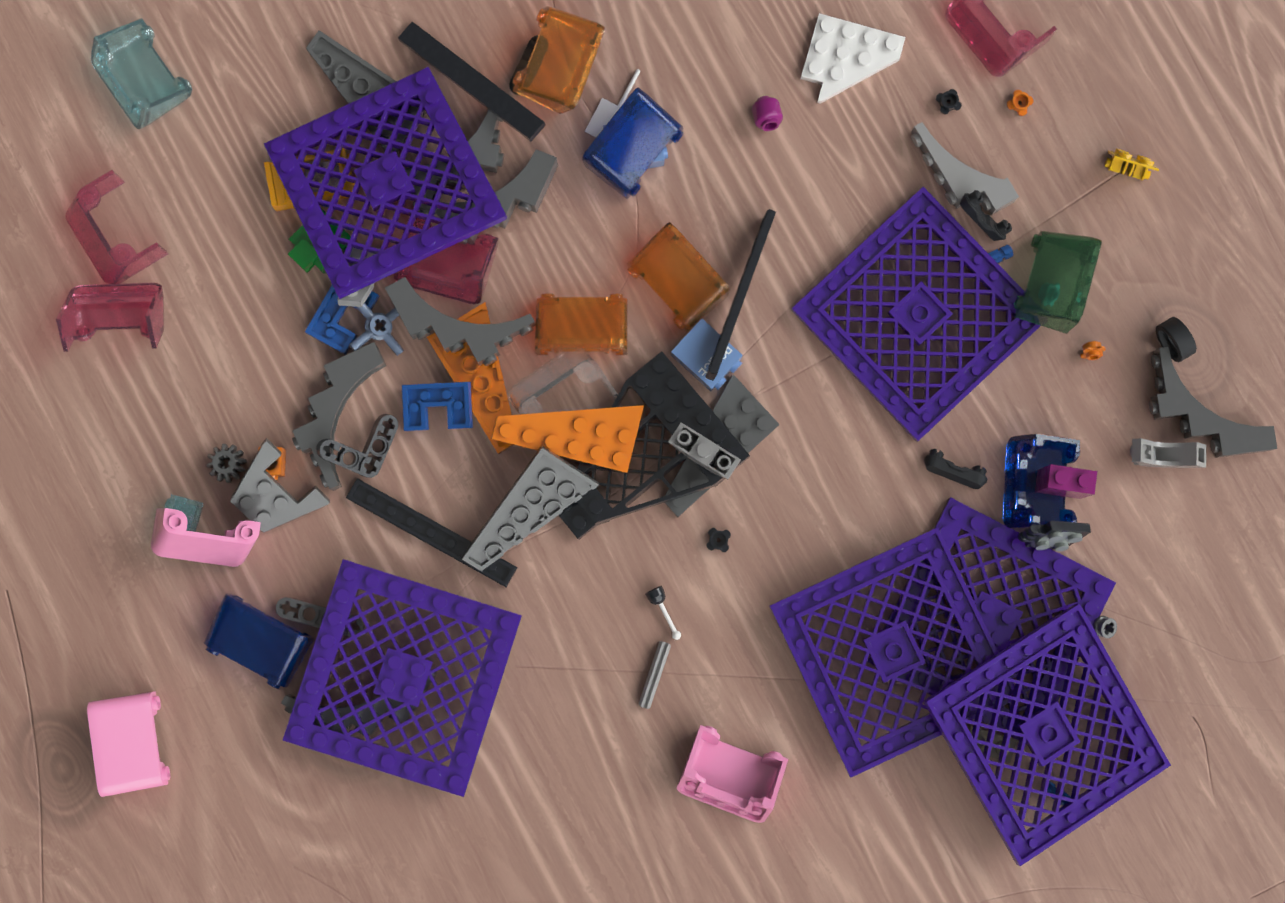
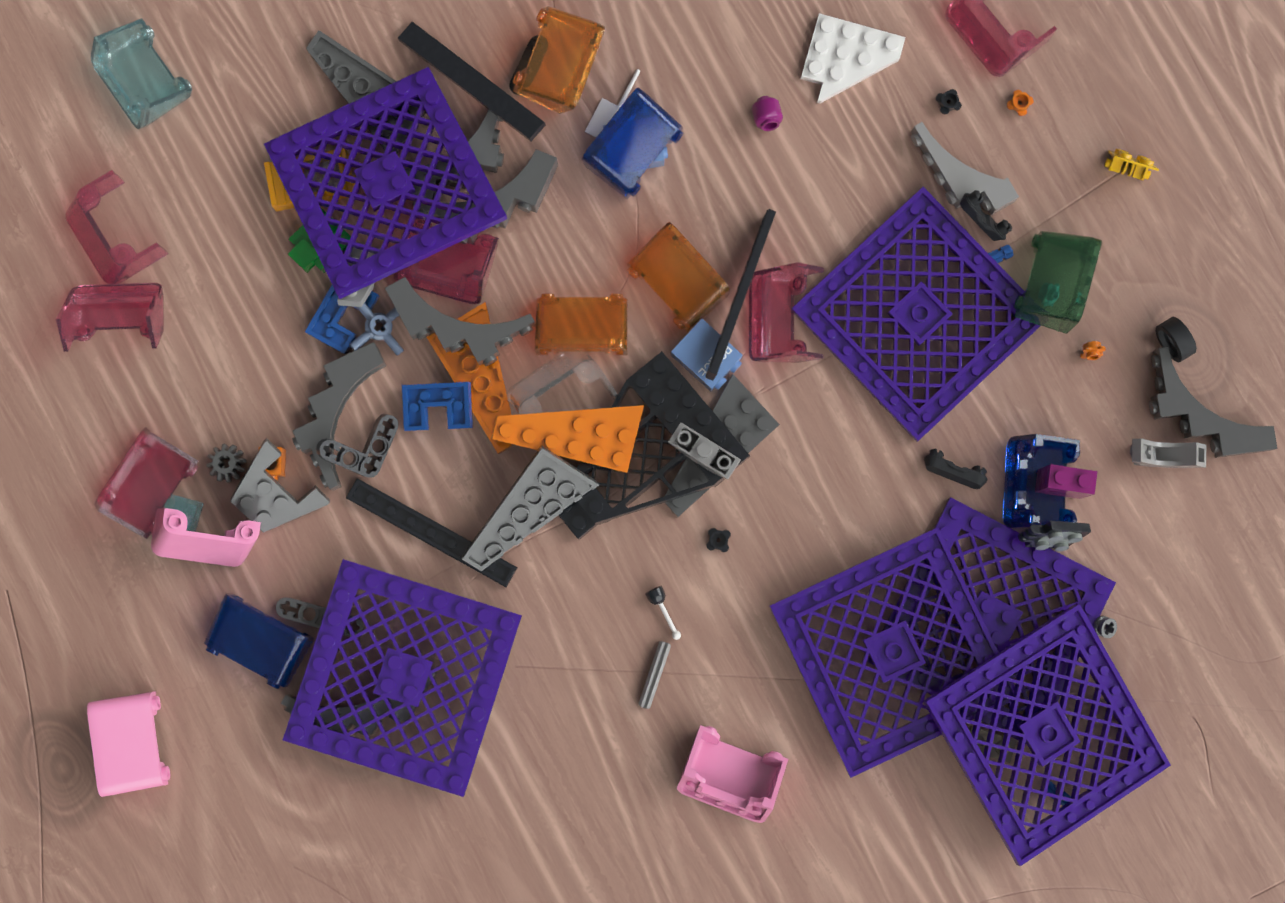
none -> clear pink windscreen [94,427,198,539]
none -> clear pink windscreen [749,262,824,363]

